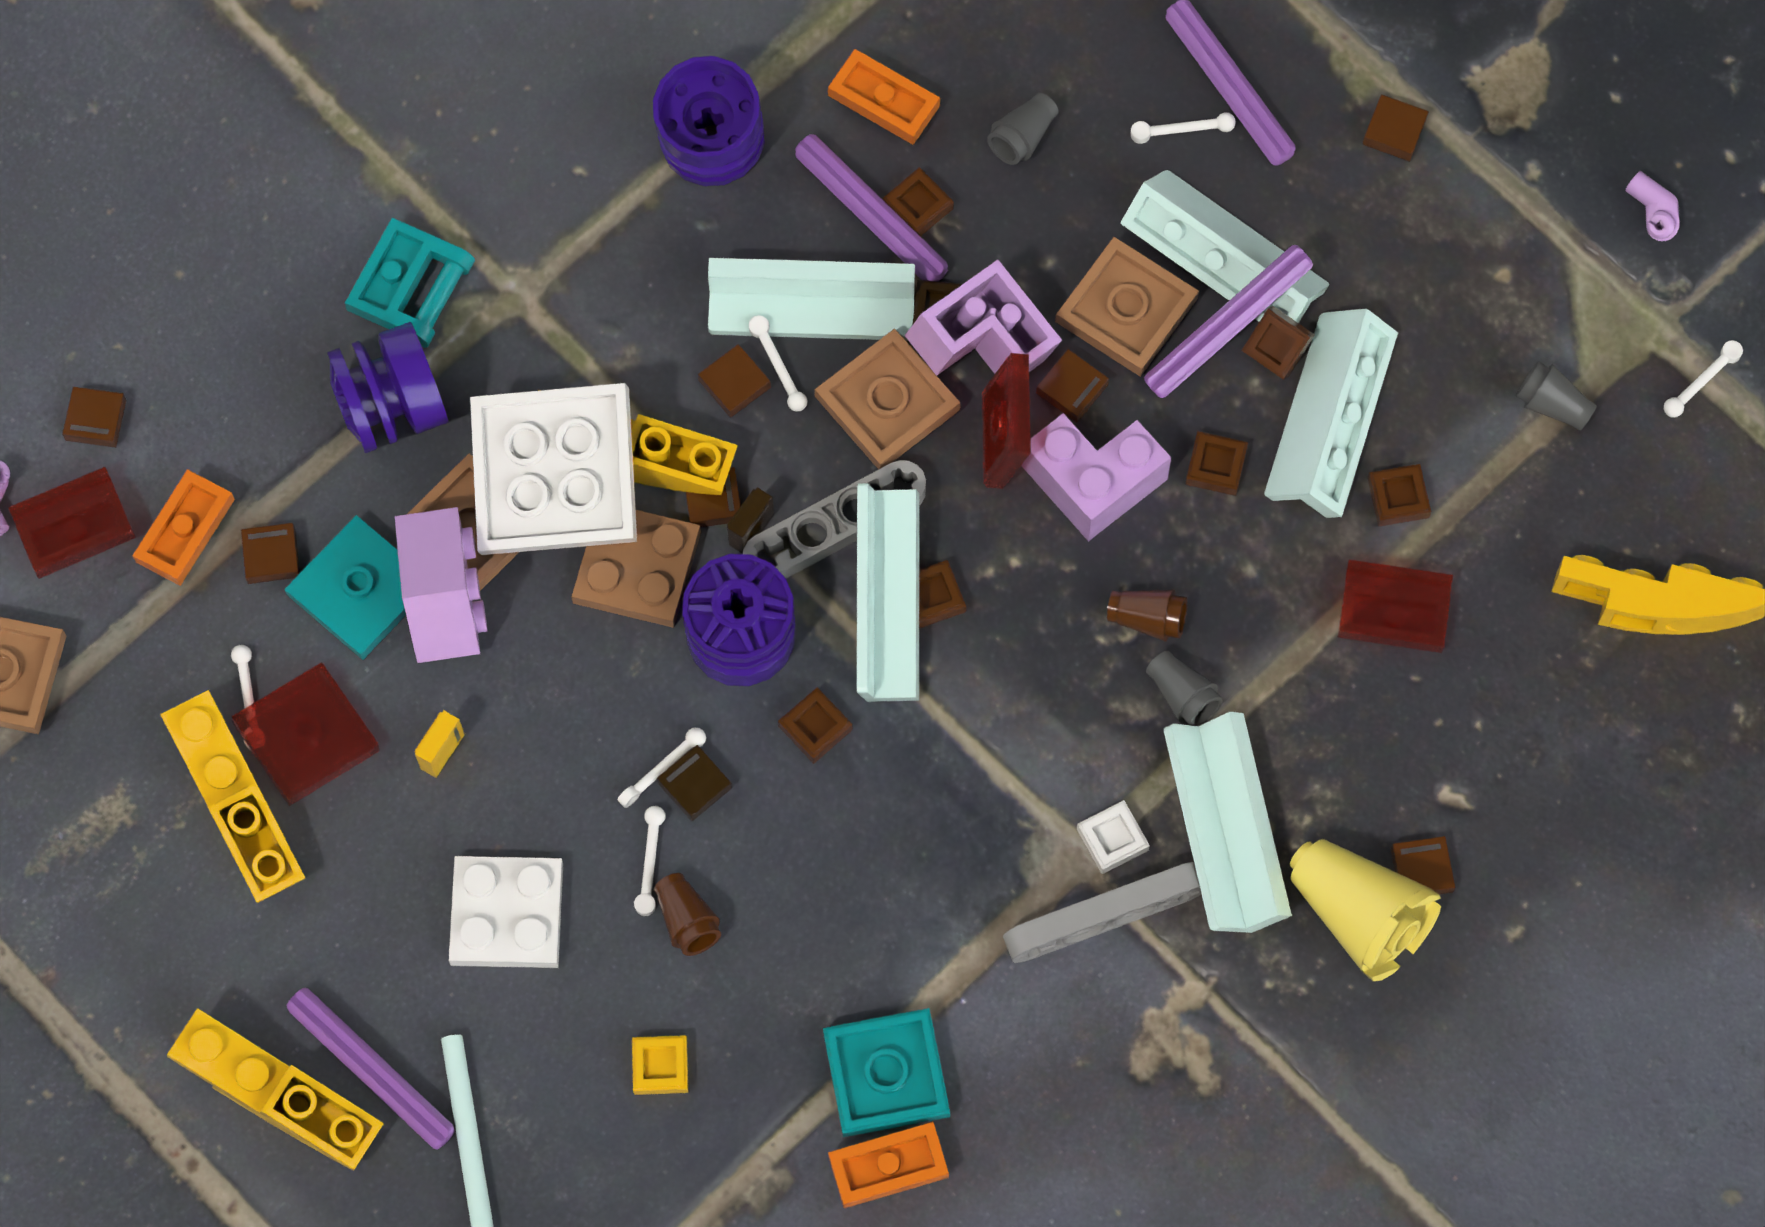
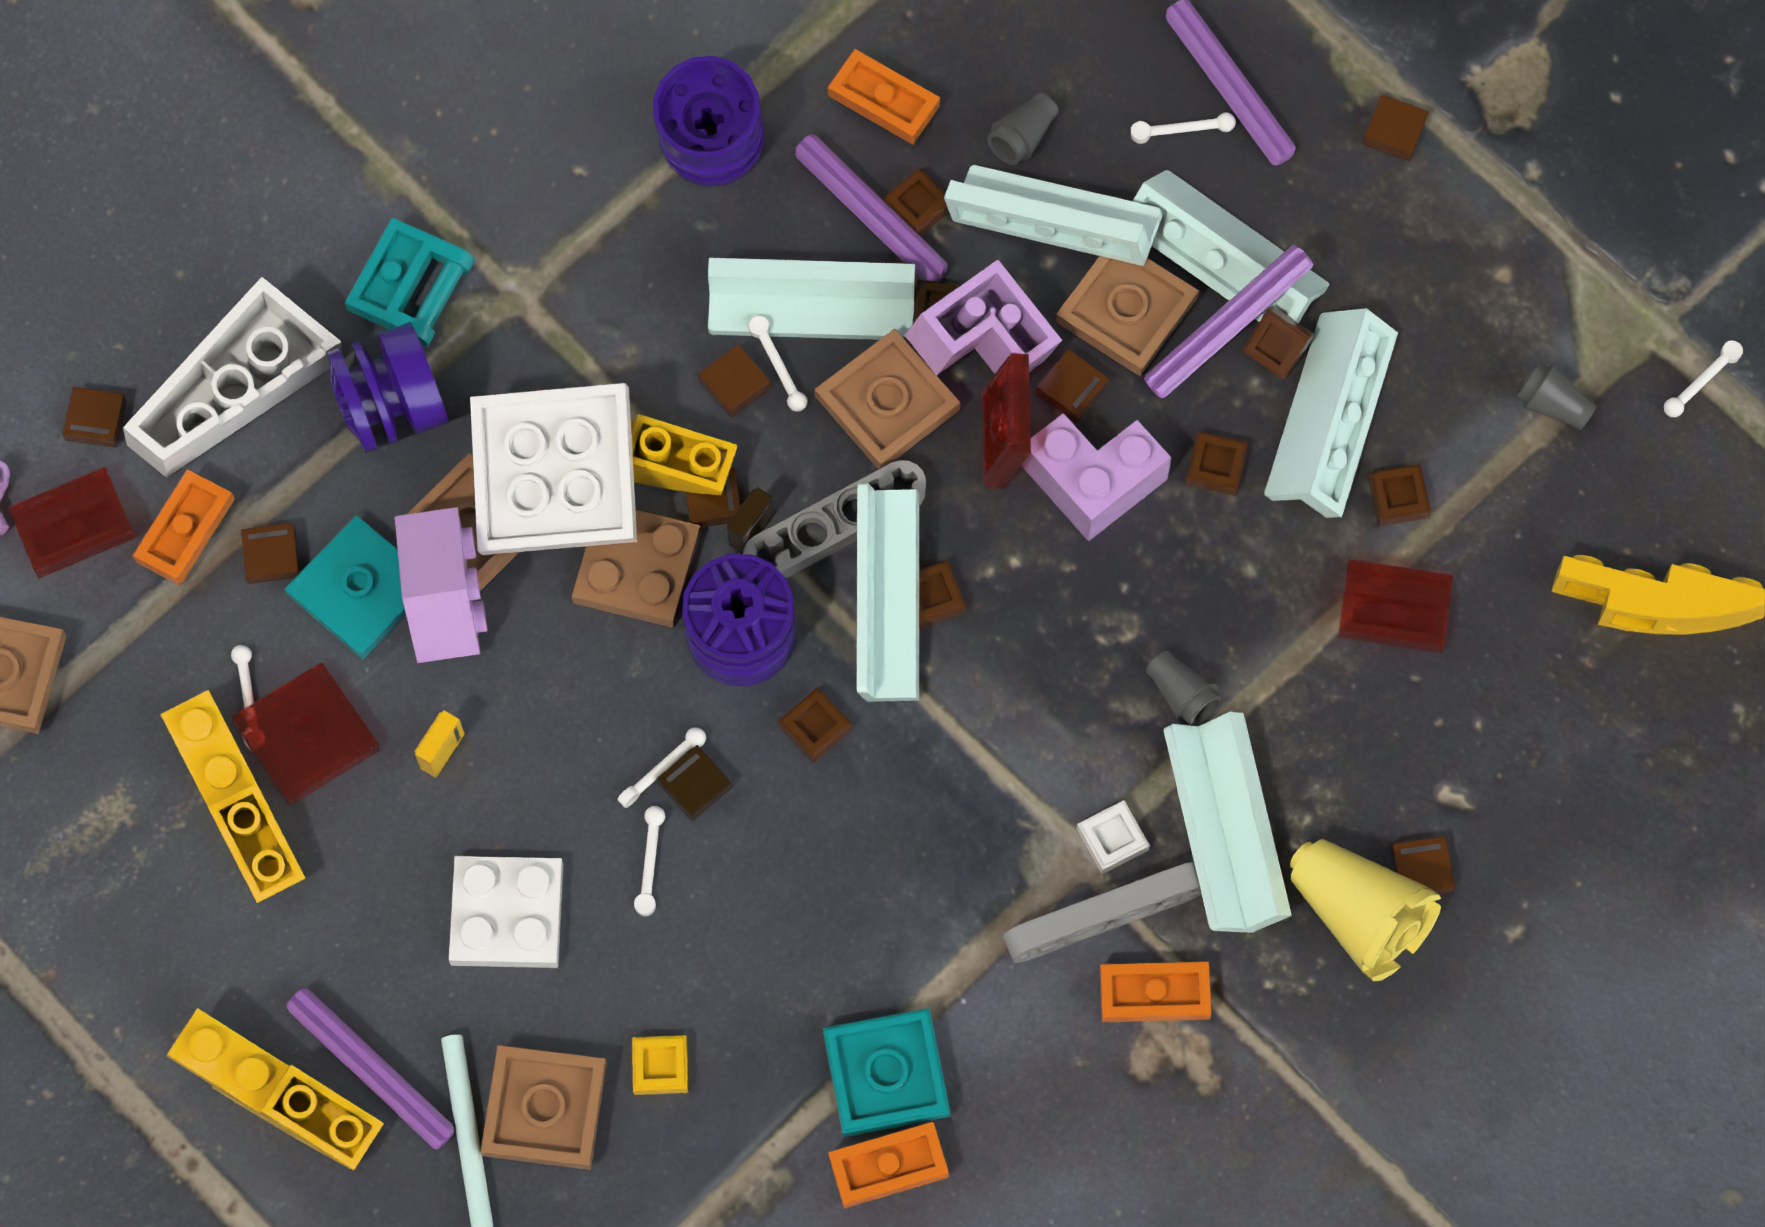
reddish brown cone [654,873,721,956] -> none
reddish brown cone [1107,590,1187,642] -> none
lavender arm [1625,171,1680,241] -> none
none -> white wedge [123,277,342,478]
none -> medium nougat plate [481,1045,607,1170]
none -> light aqua panel [944,165,1162,266]
none -> orange plate [1099,962,1211,1022]

